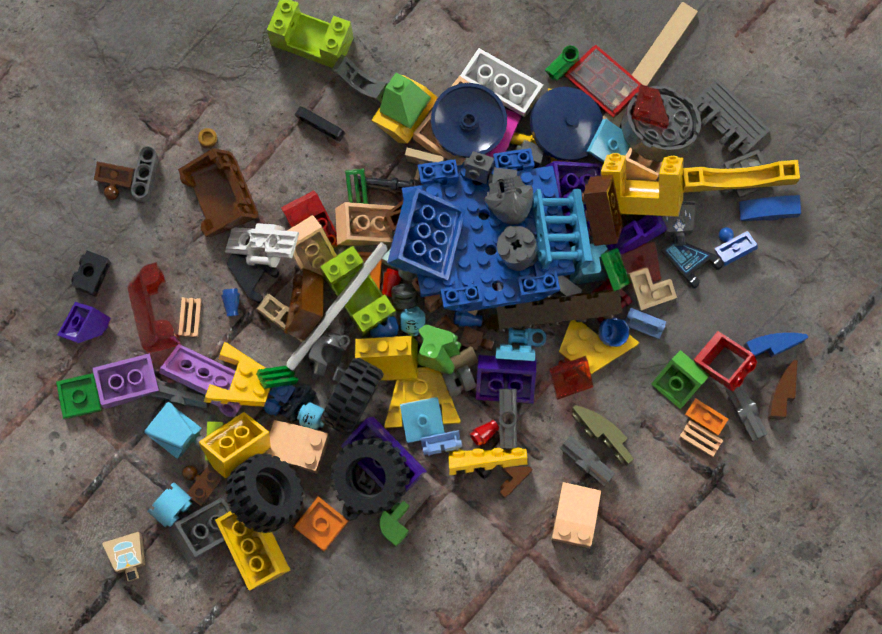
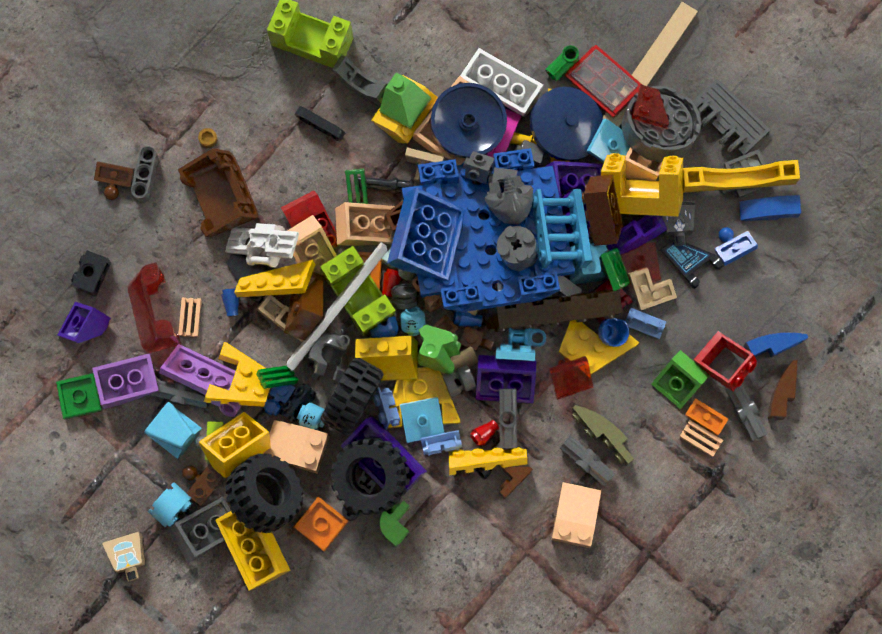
none -> yellow wing [234,260,316,297]
none -> medium blue hinge [373,387,400,430]

